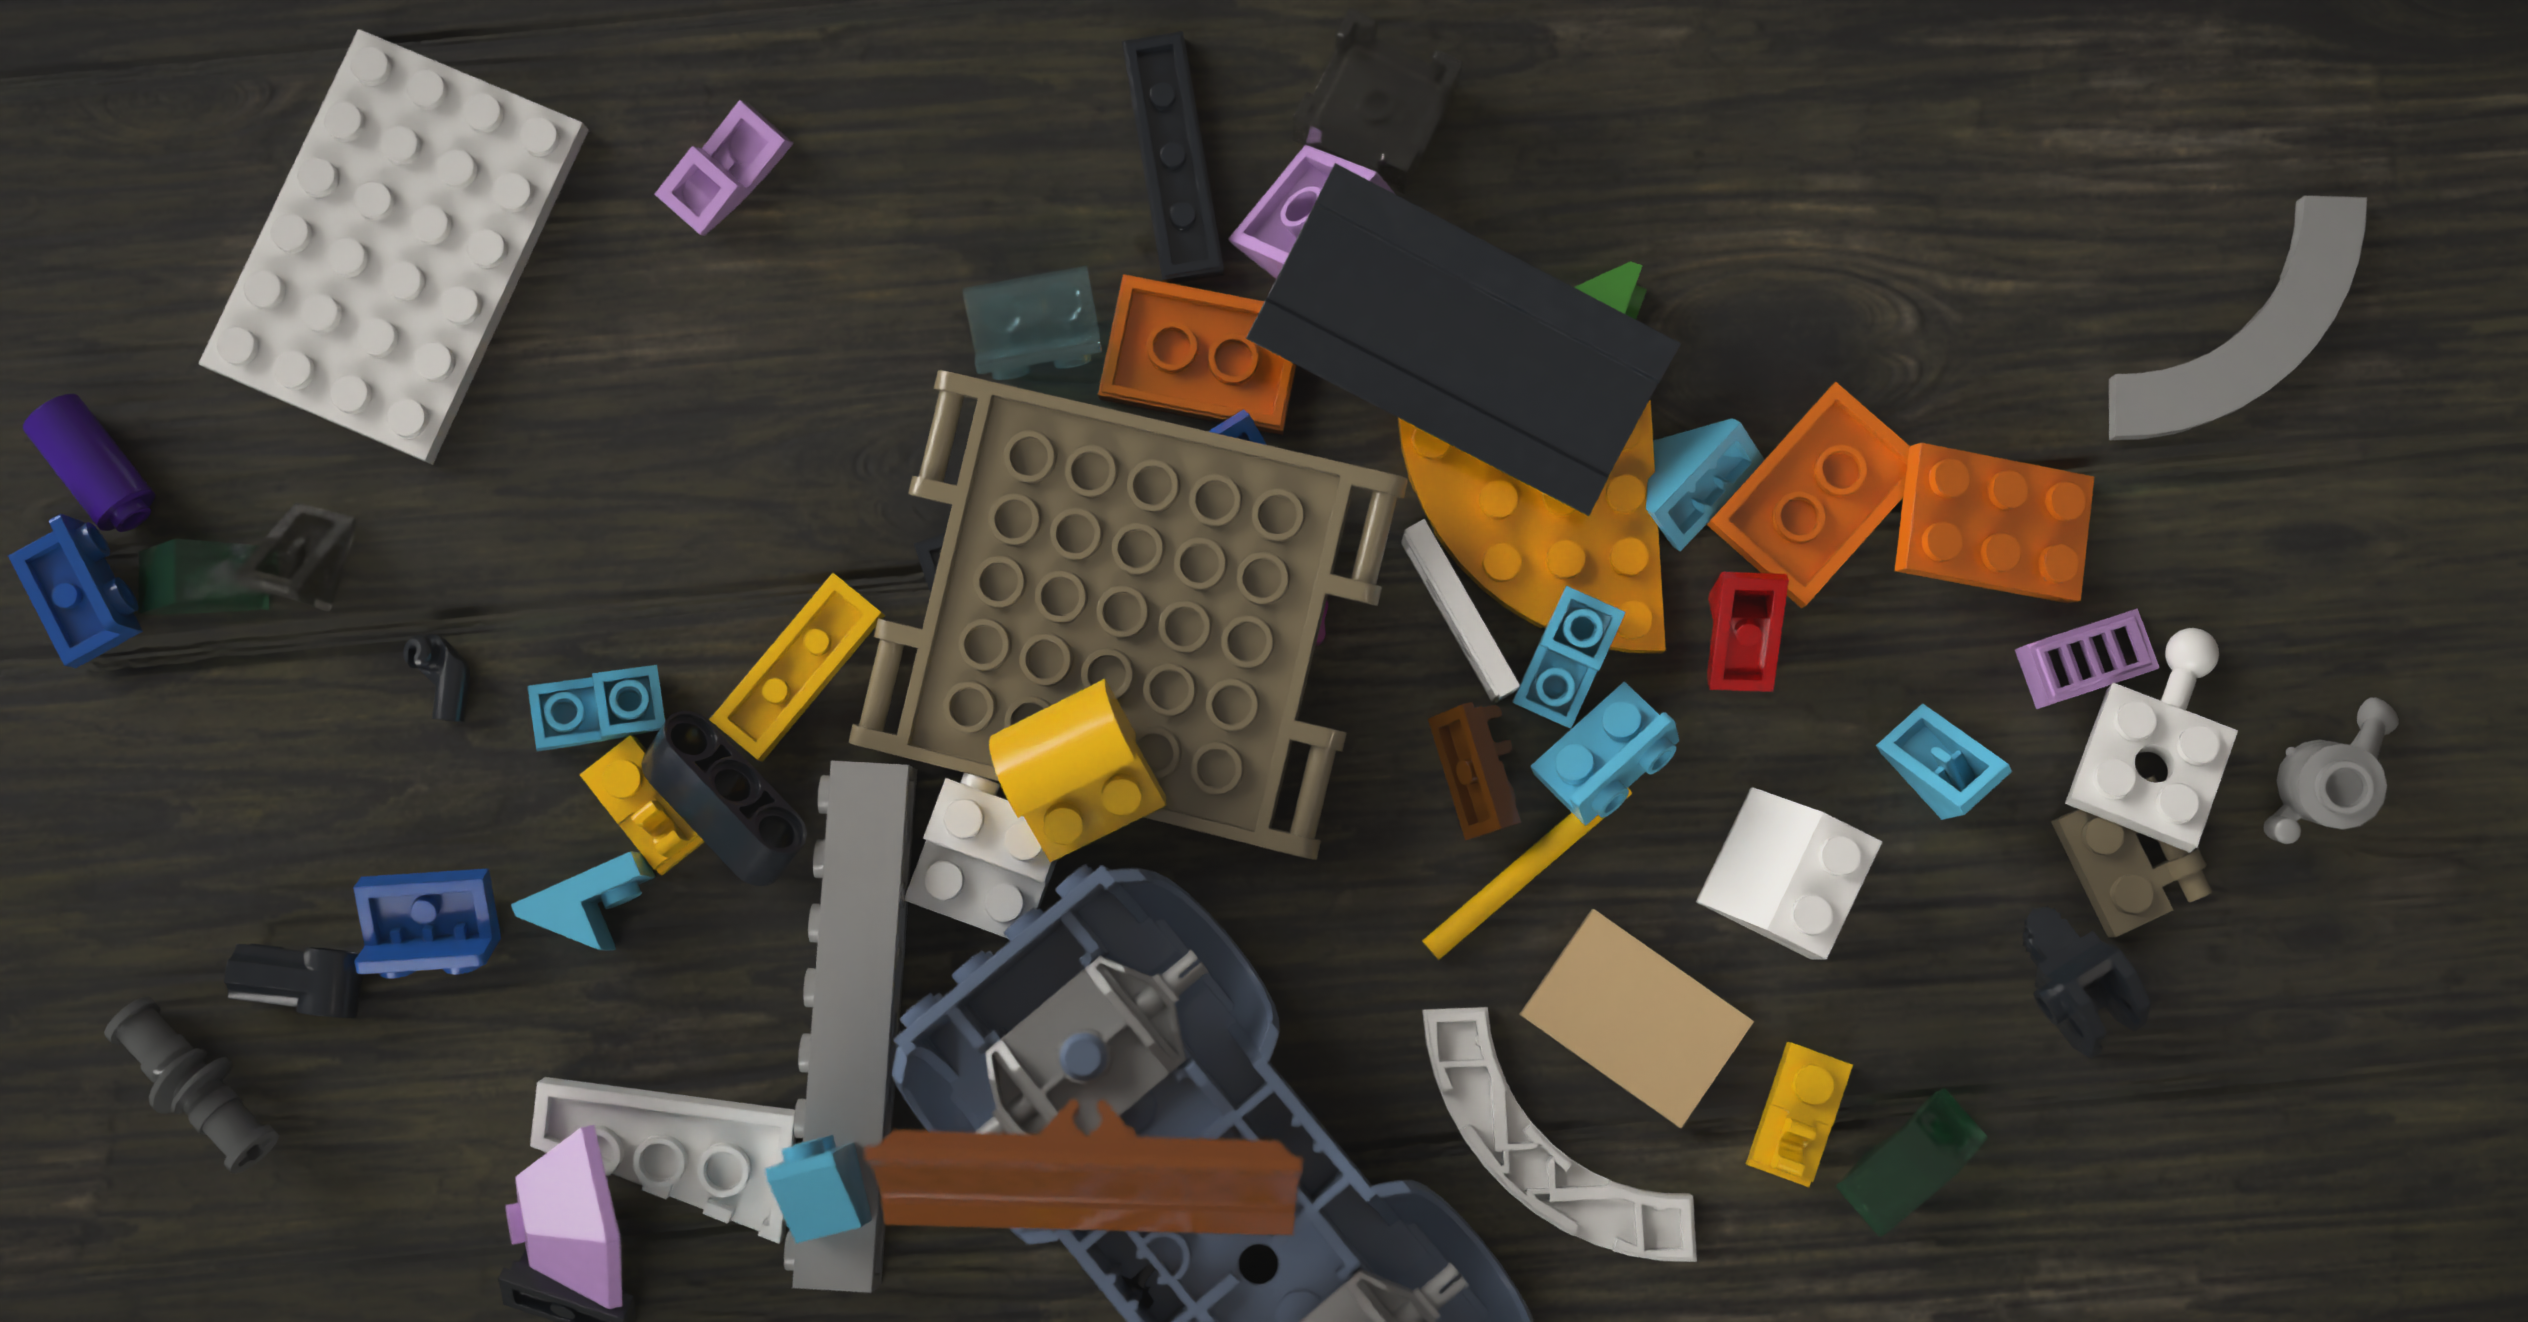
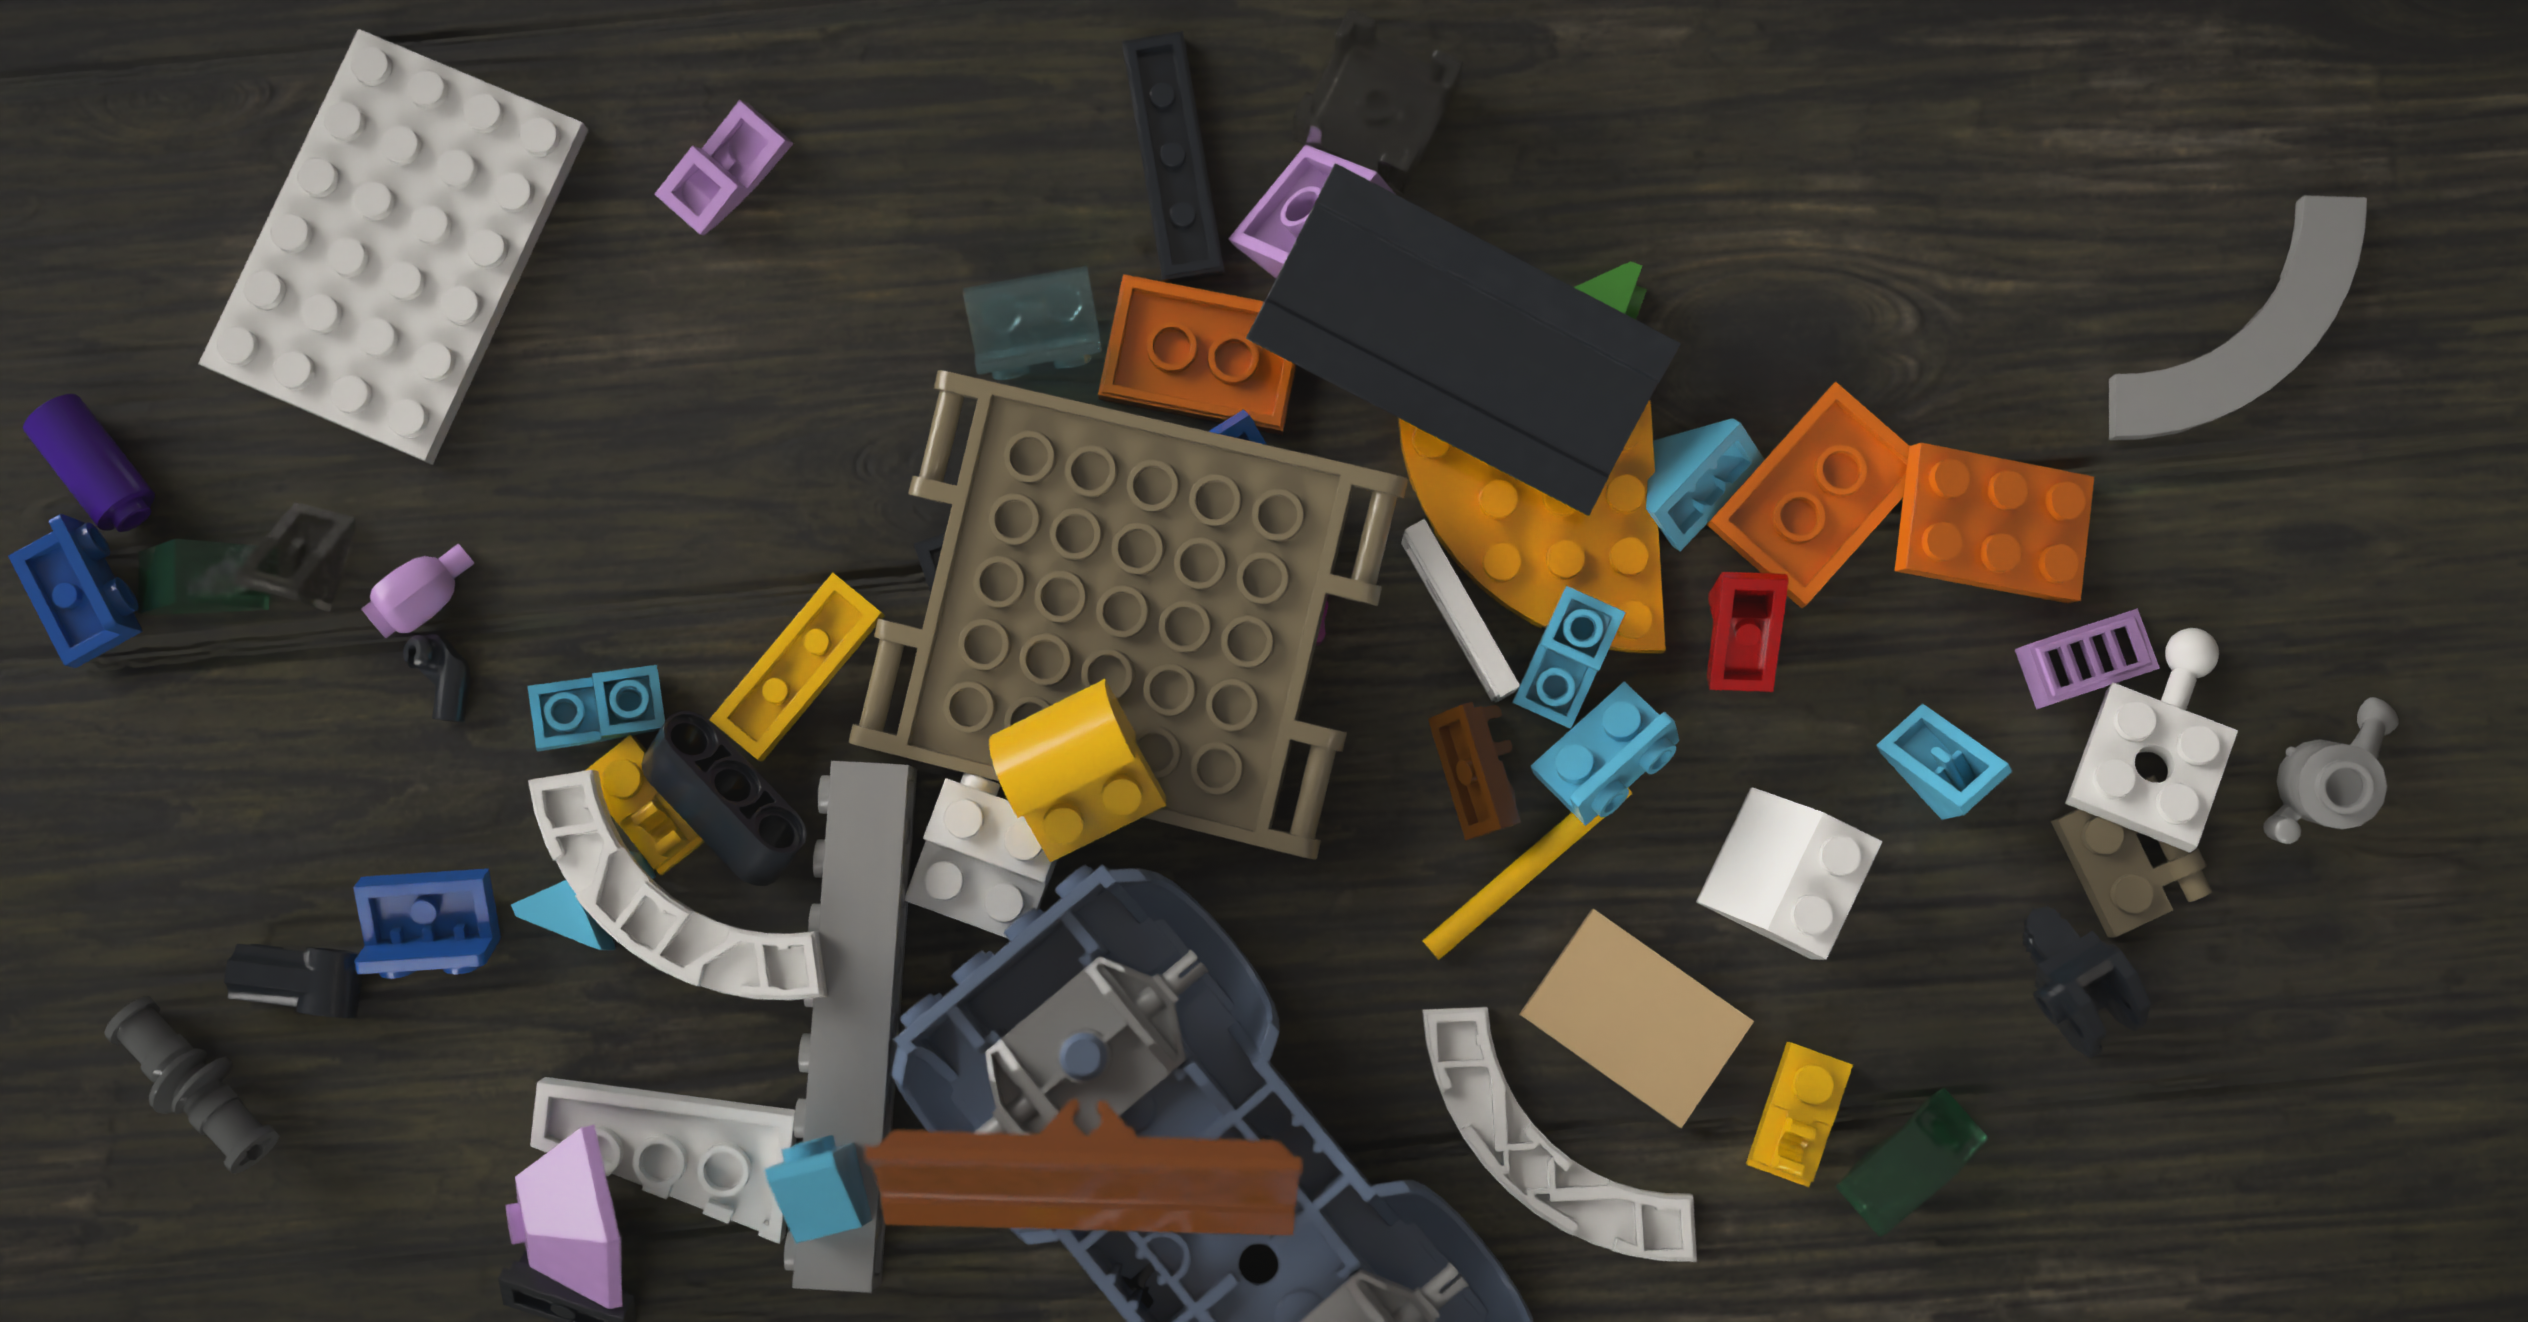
none -> lavender plant [361,543,474,638]
none -> white tile [528,769,828,1000]

